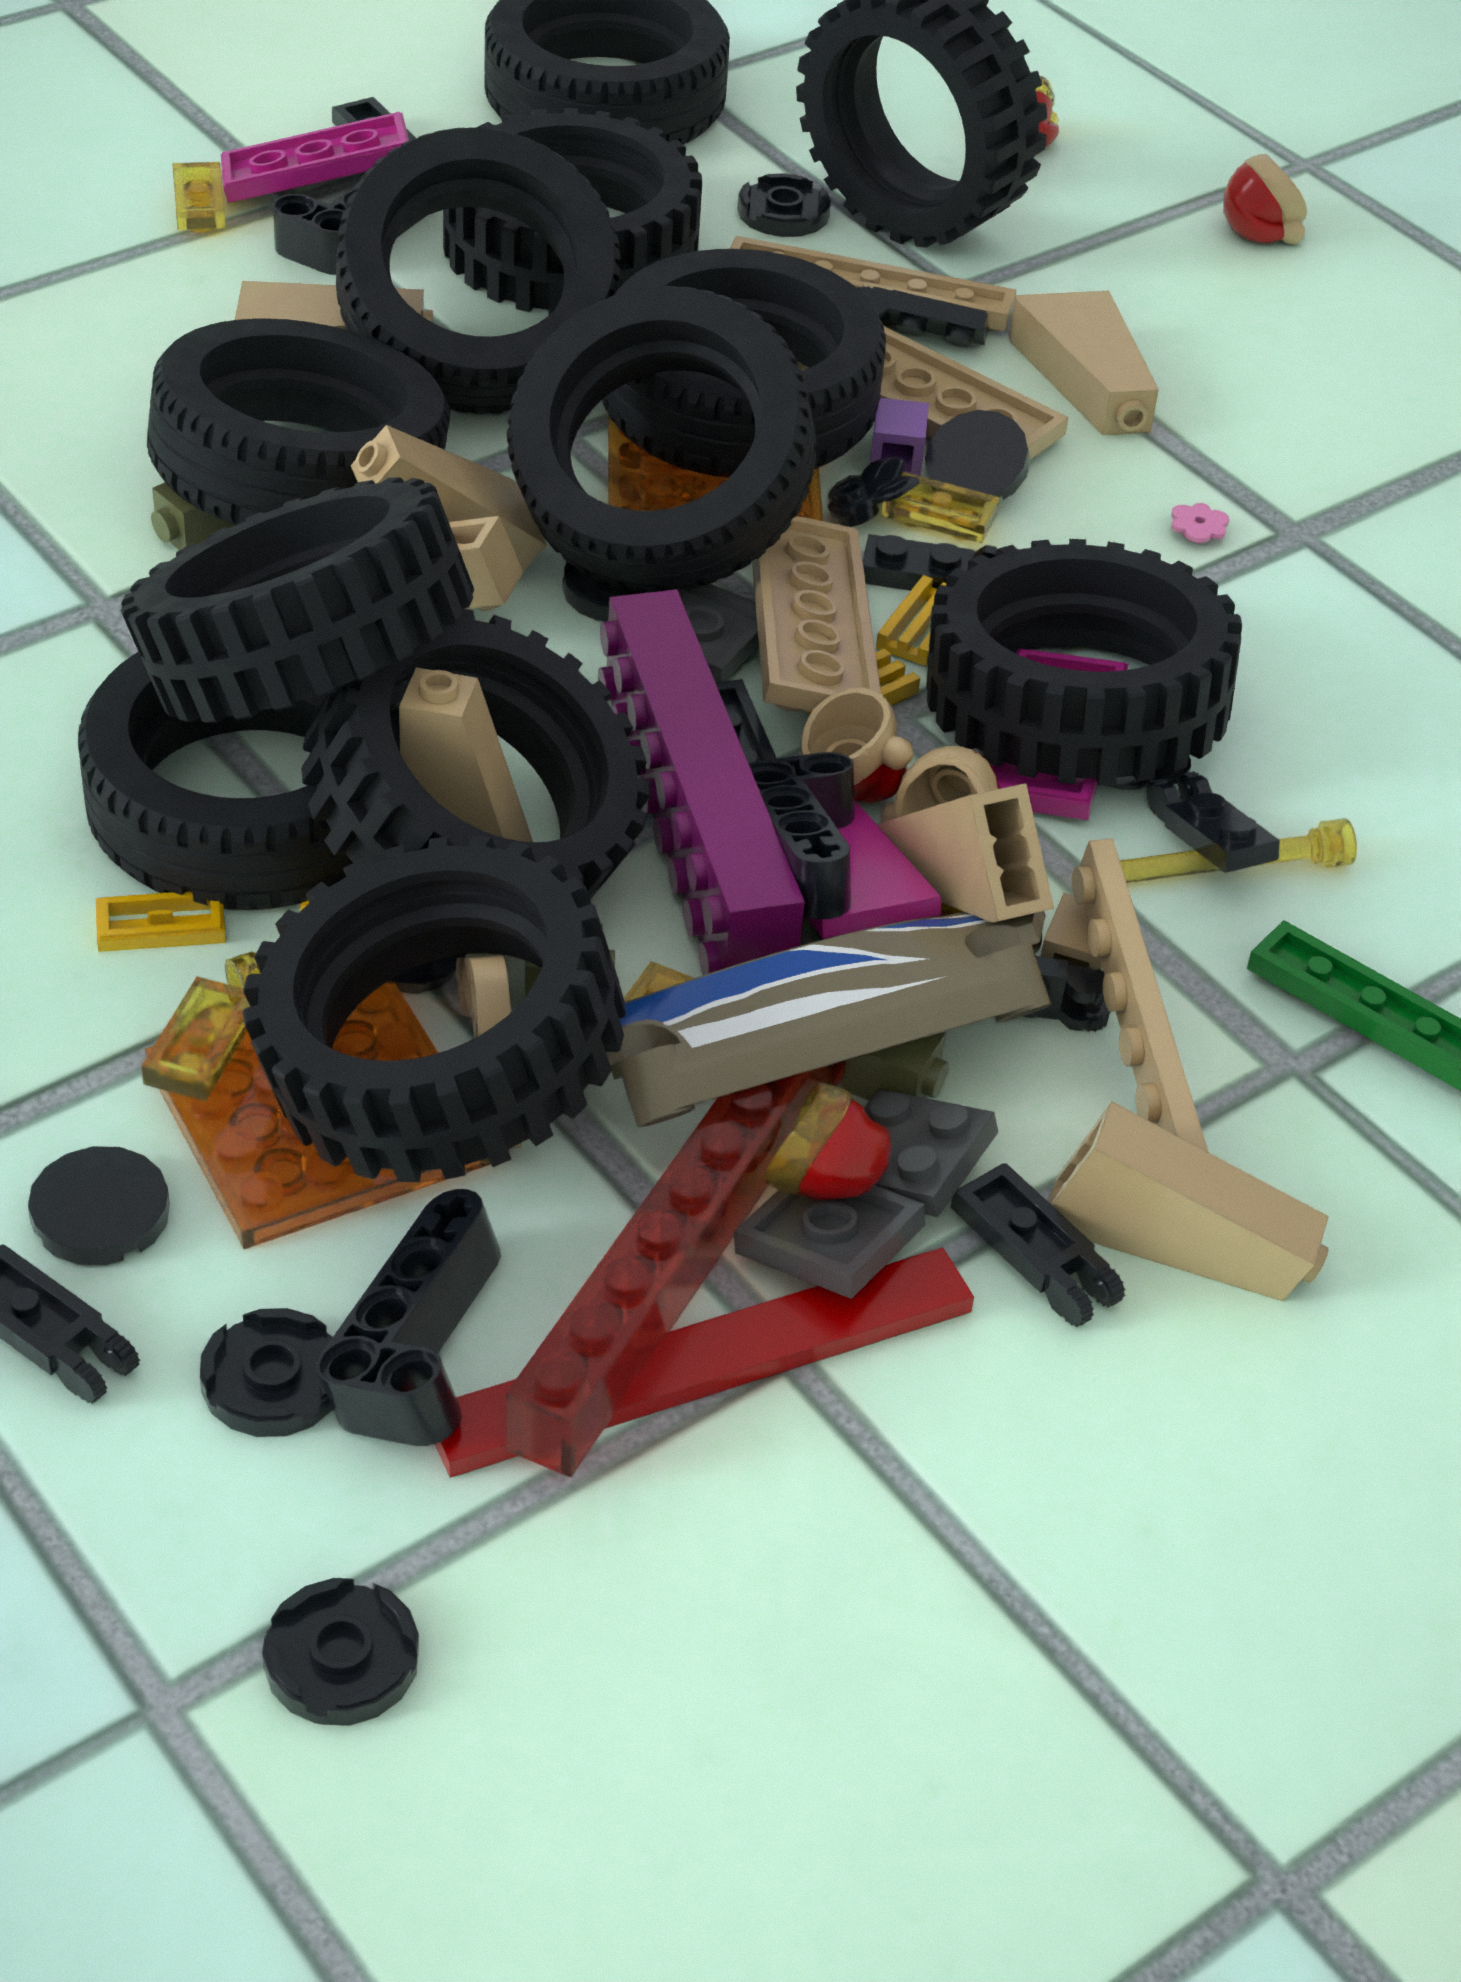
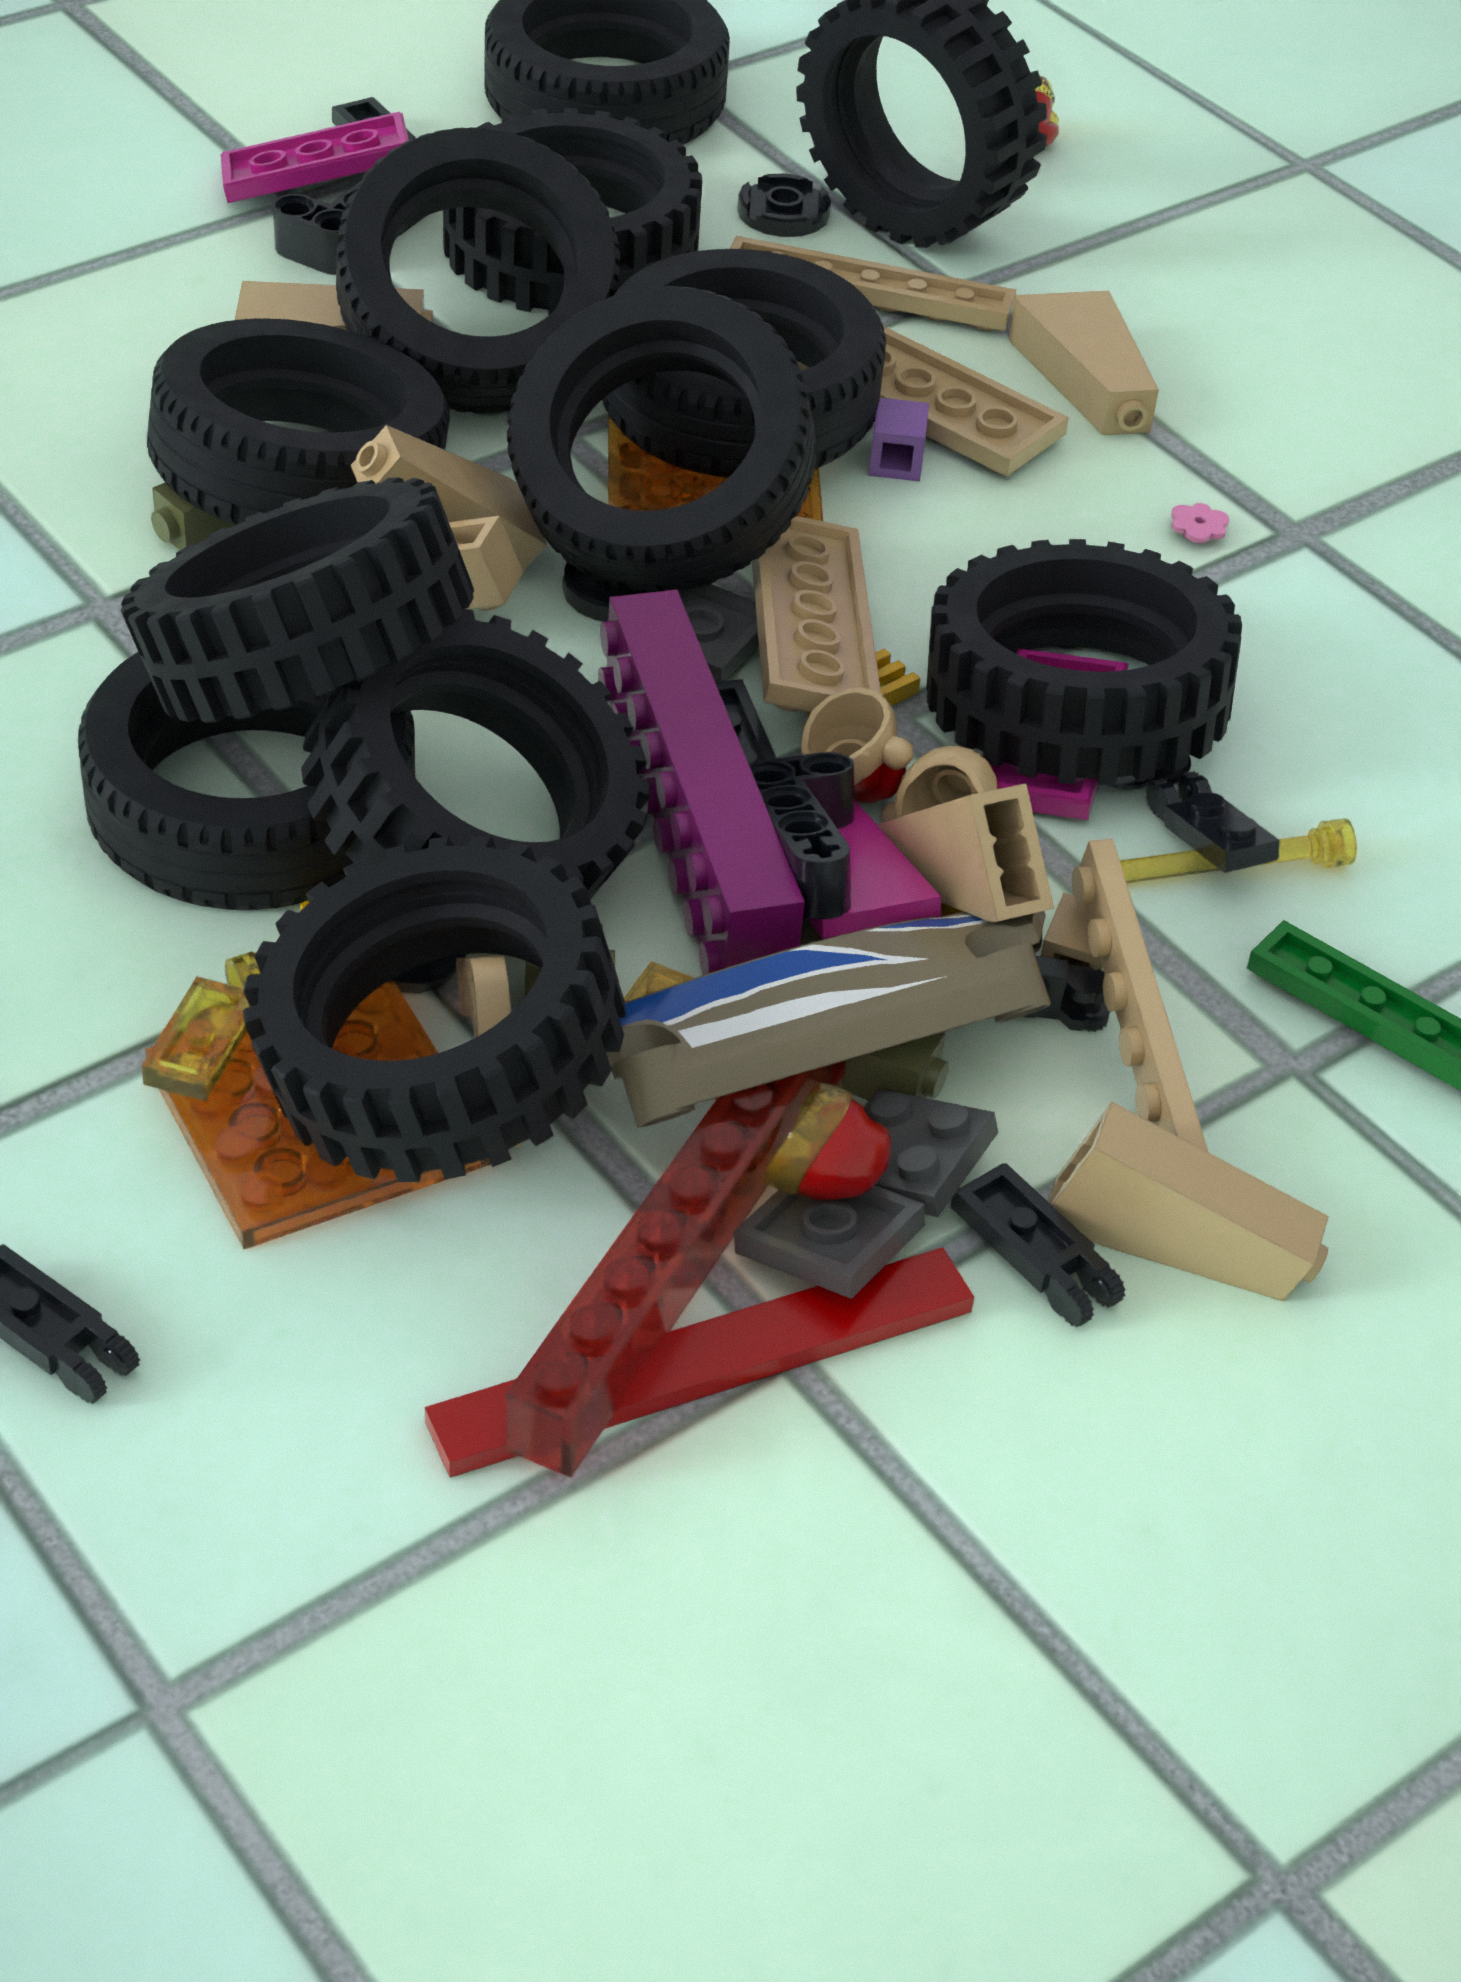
black tile [28,1146,170,1265] -> none
yellow tile [96,892,226,952] -> none
clear yellow plate [172,162,226,233] -> none
black tile [200,1308,333,1437] -> none
black tile [262,1578,419,1726] -> none
black beam [316,1189,501,1446] -> none
tan slope [399,667,533,842] -> none
black plate [827,456,920,527] -> none
black hinge [857,285,989,347] -> none
black hinge [862,534,997,591] -> none
yellow tile [876,575,946,666] -> none
clear yellow plate [881,472,1000,543] -> none
black tile [925,410,1031,509] -> none
red piece [1223,154,1307,244] -> none

